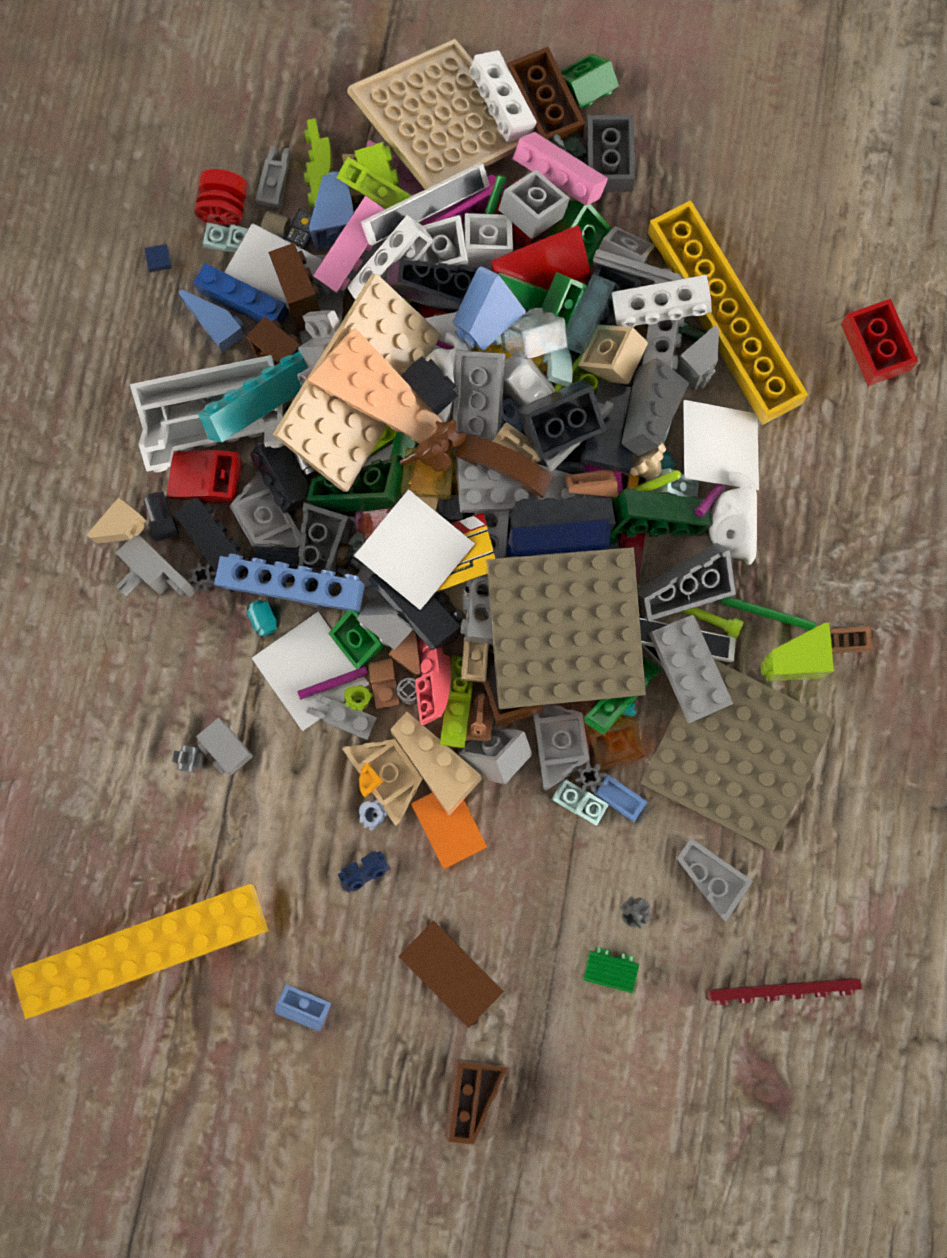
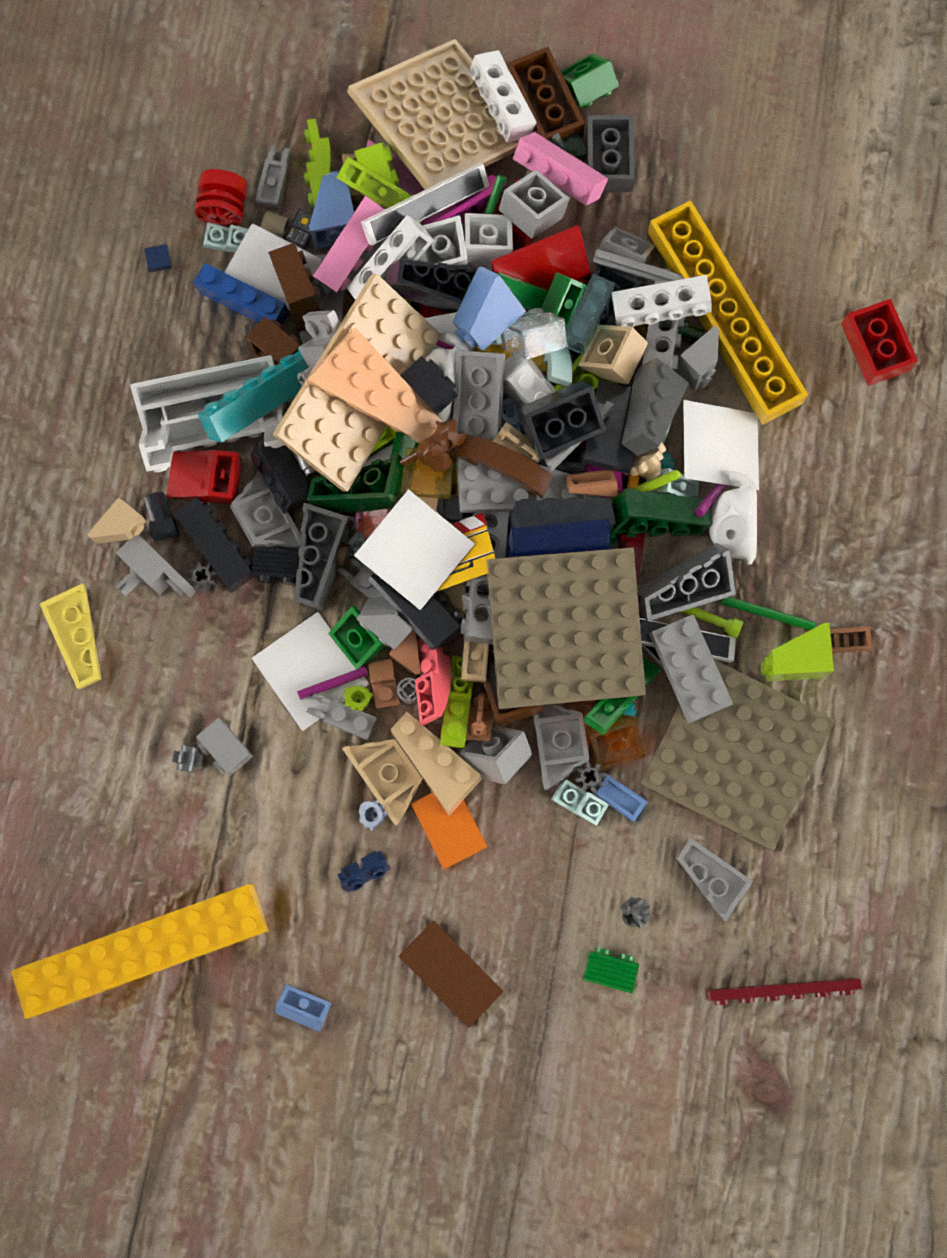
medium blue slope [178,290,245,352] -> none
medium blue brick [214,554,365,613] -> none
teal brick [246,600,277,637] -> none
light orange tile [359,763,384,797] -> none
reddish brown wedge [445,1058,509,1145] -> none
green slope [547,200,612,267] -> none
none -> light yellow wing [40,583,101,690]

